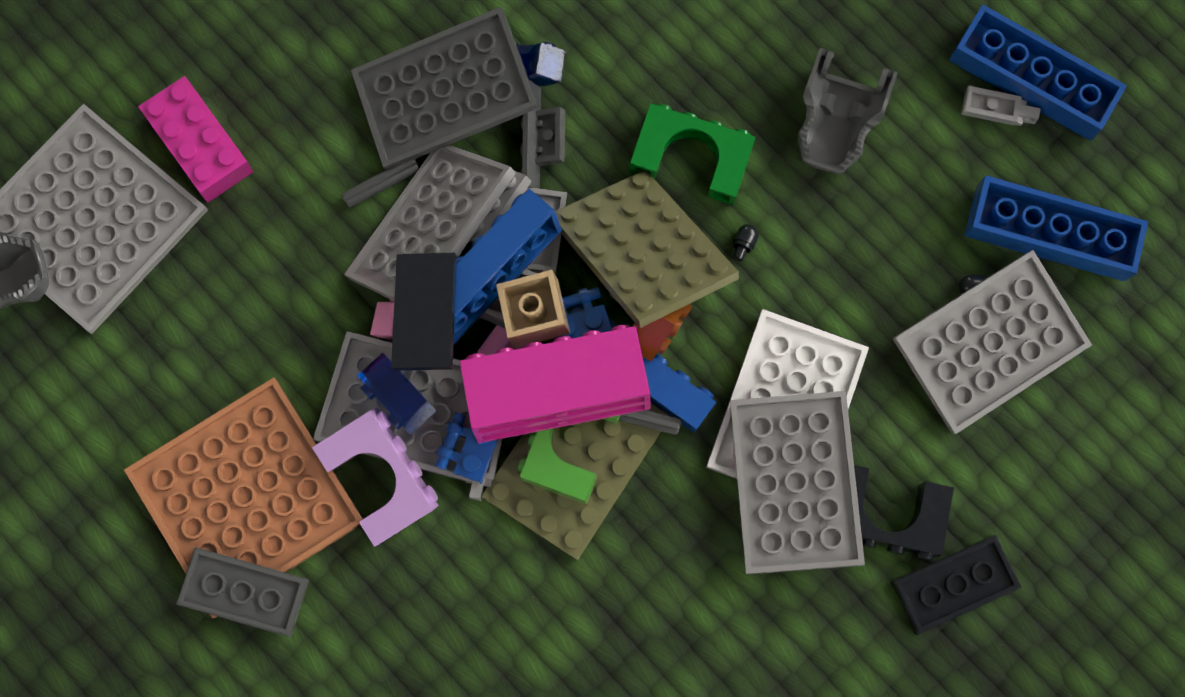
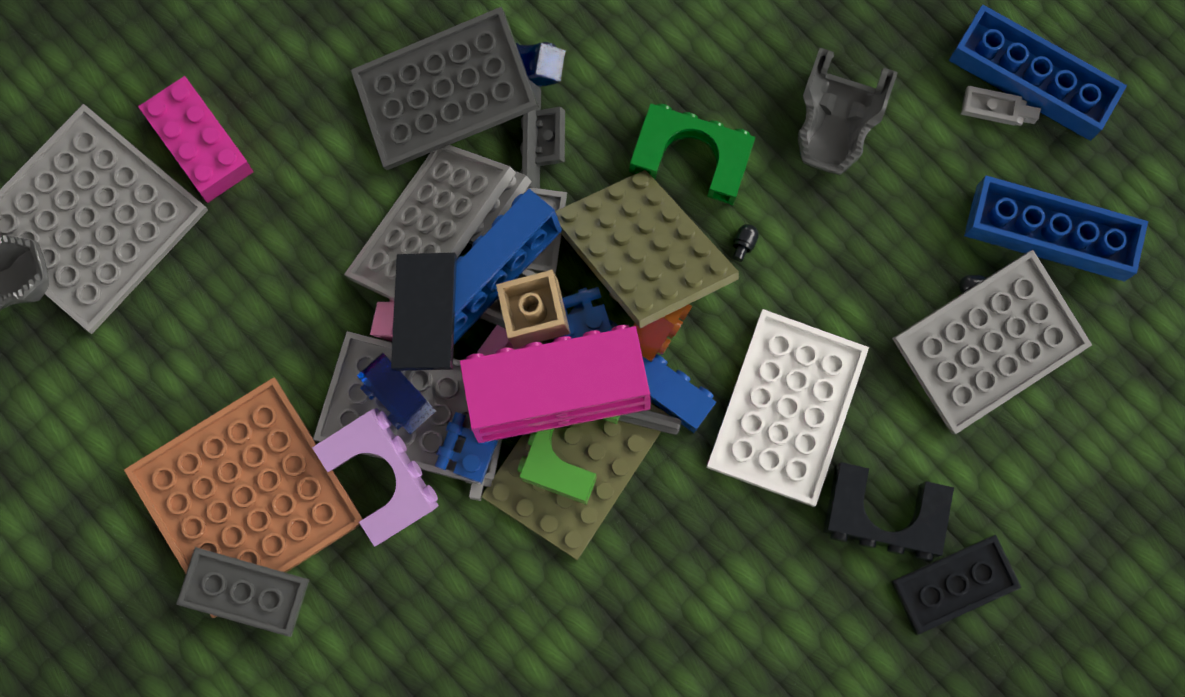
dark grey axle [342,160,419,208] -> none
light grey plate [730,391,865,574] -> none

